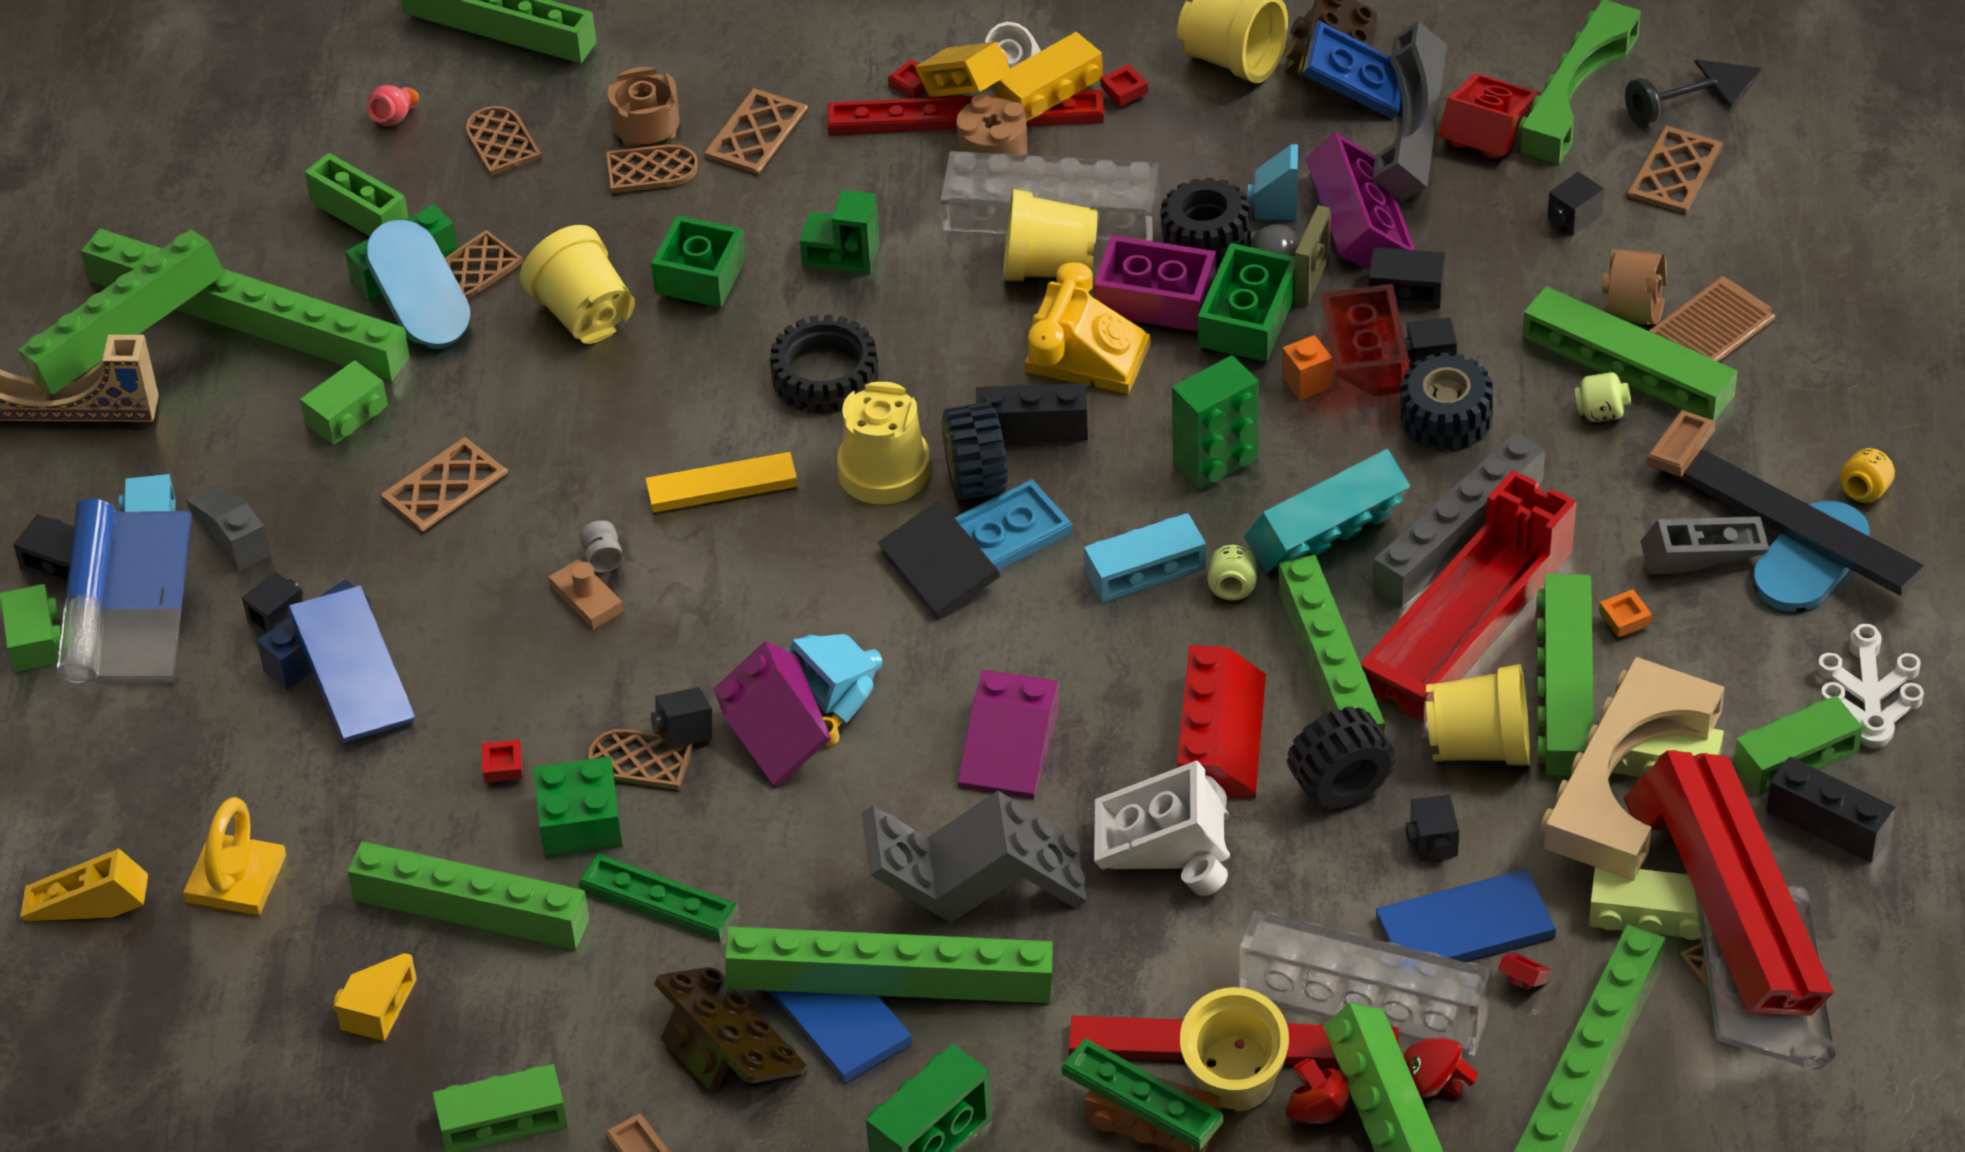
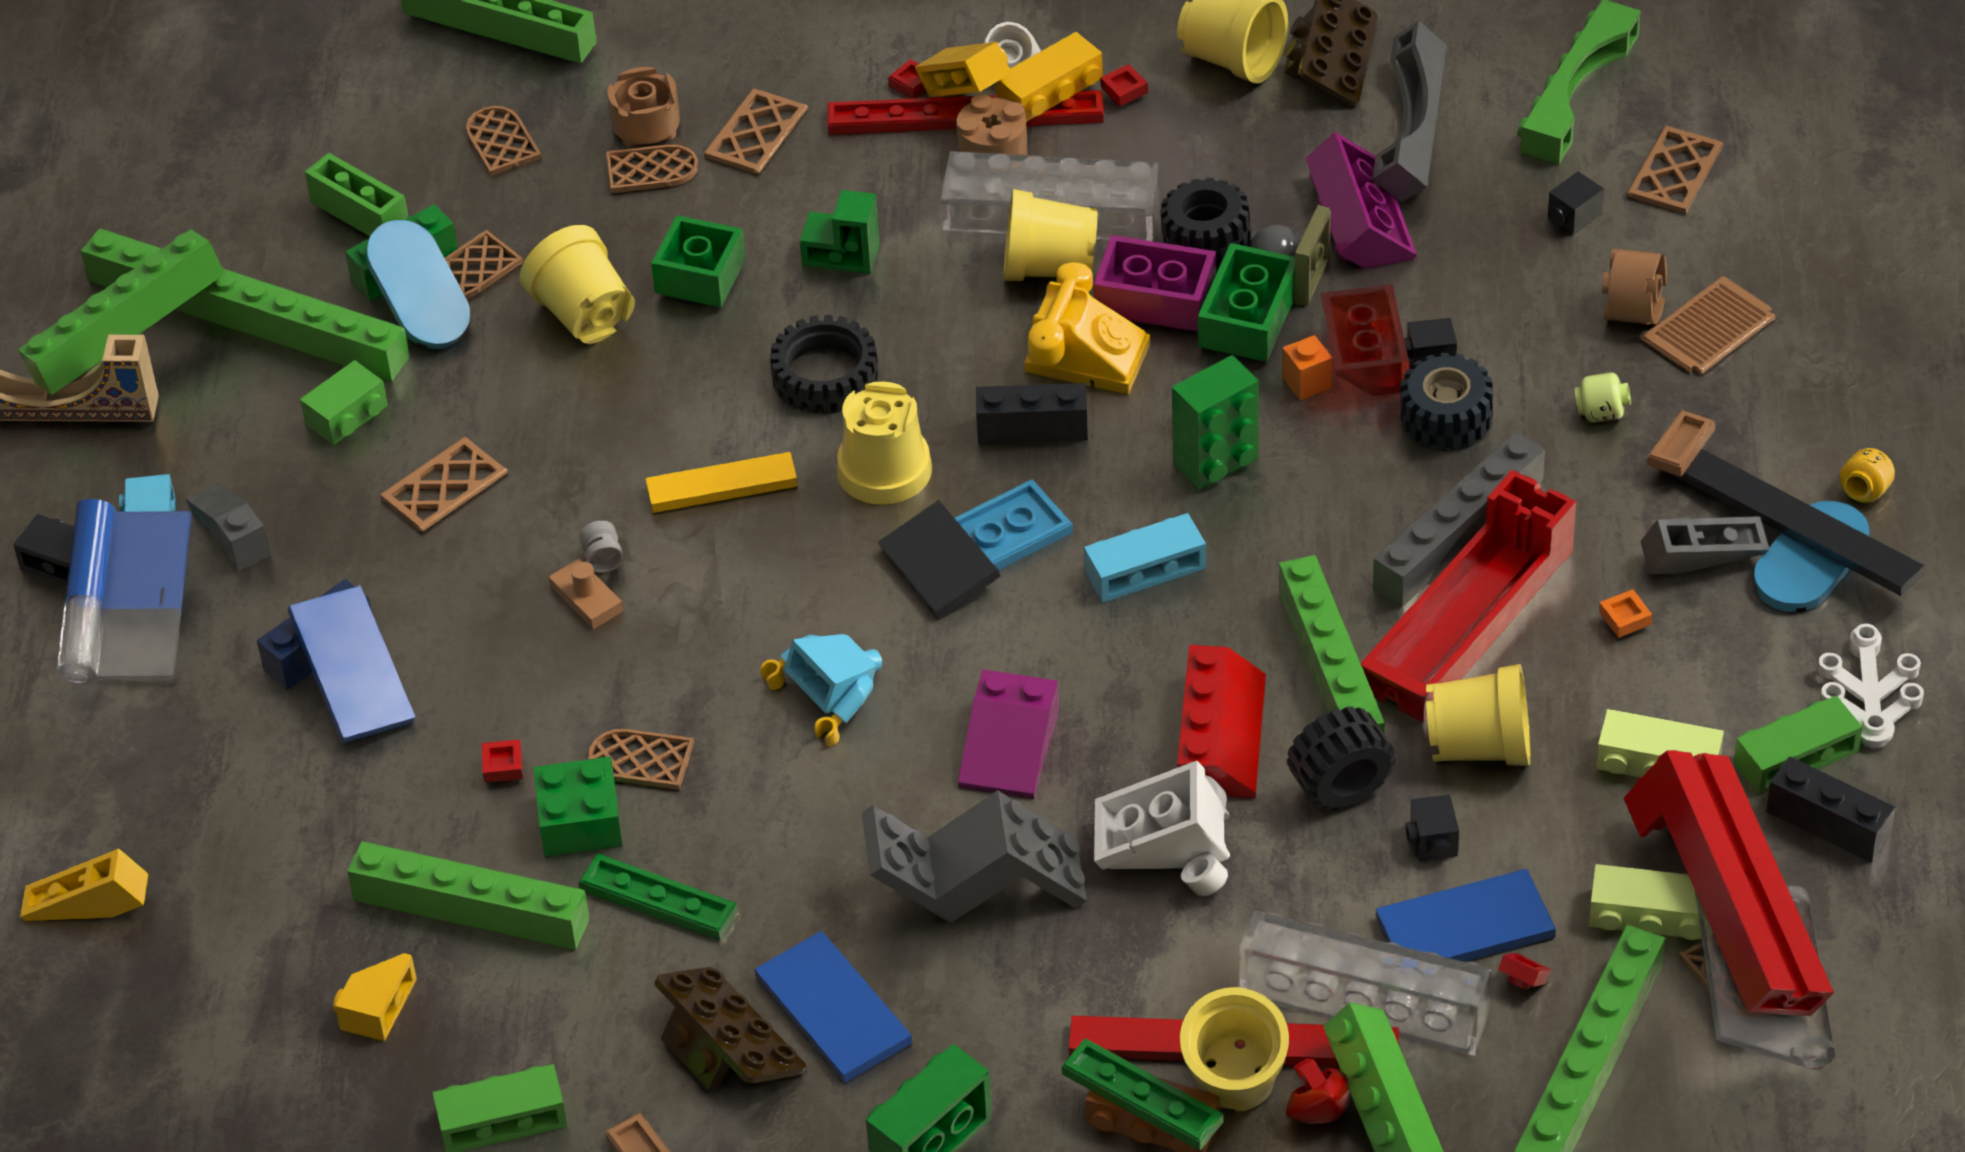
bright green brick [0,584,64,672] -> none
yellow tile [183,797,286,916] -> none
black brick [242,572,304,634] -> none
coral animal [367,85,419,127] -> none
black brick [651,687,712,749] -> none
magenta slope [713,640,831,787] -> none
bright green brick [725,926,1053,1003] -> none
black wheel [941,401,1008,500] -> none
yellowish green head [1207,544,1258,601] -> none
teal brick [1244,449,1411,575] -> none
medium azure slope [1248,144,1298,220] -> none
blue tile [1302,20,1402,119] -> none
black brick [1368,247,1445,308] -> none
red piece [1403,1037,1478,1098] -> none
red slope [1438,73,1540,158] -> none
bright green brick [1522,286,1737,421] -> none
bright green brick [1536,574,1594,776] -> none
tan arch [1540,657,1725,881] -> none
black piece [1625,59,1762,127] -> none

